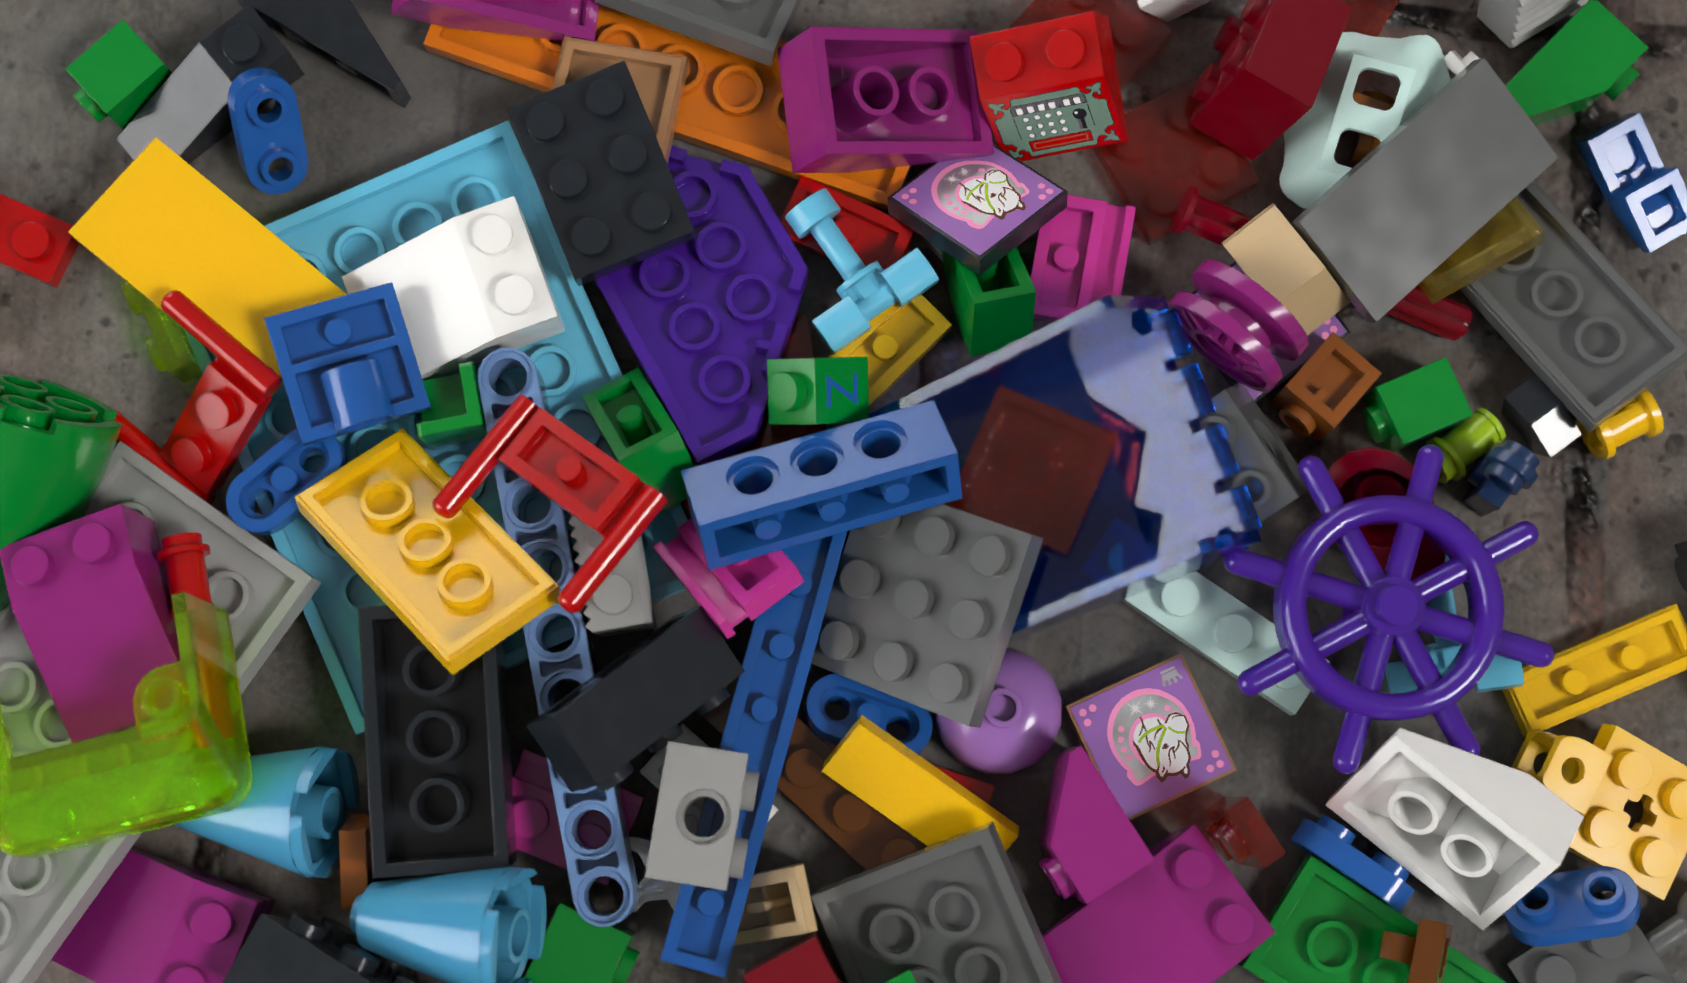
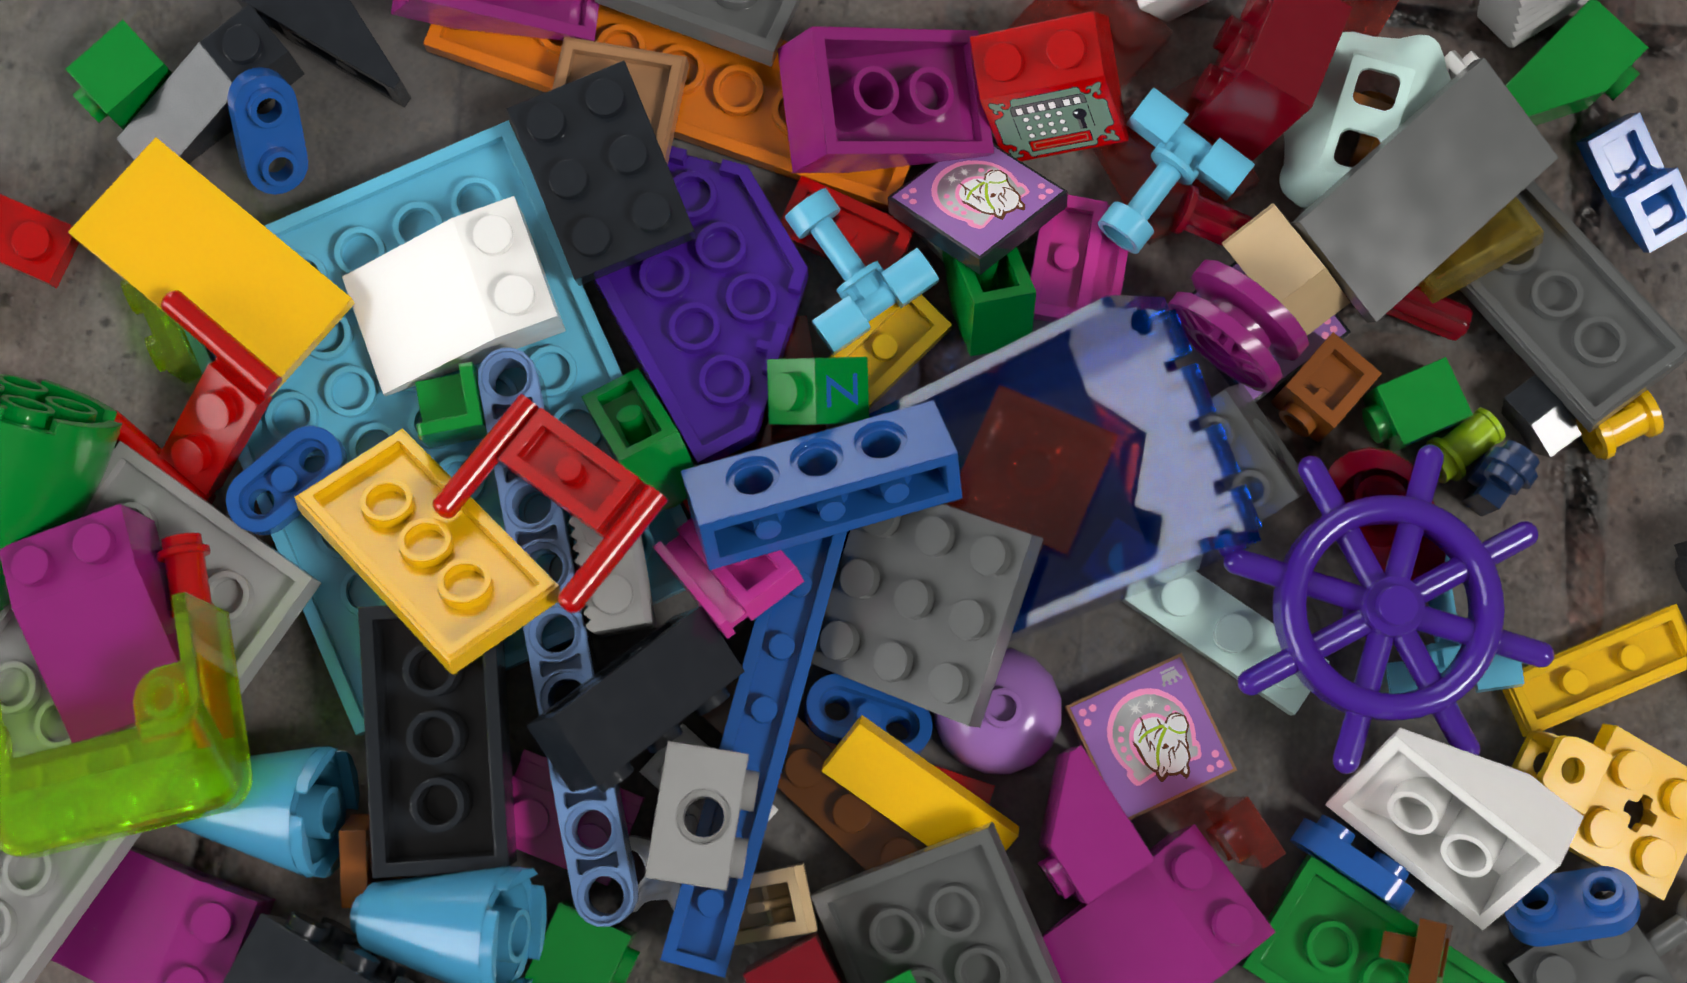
blue plate [264,282,431,446] -> none
none -> medium azure bar [1098,87,1255,254]

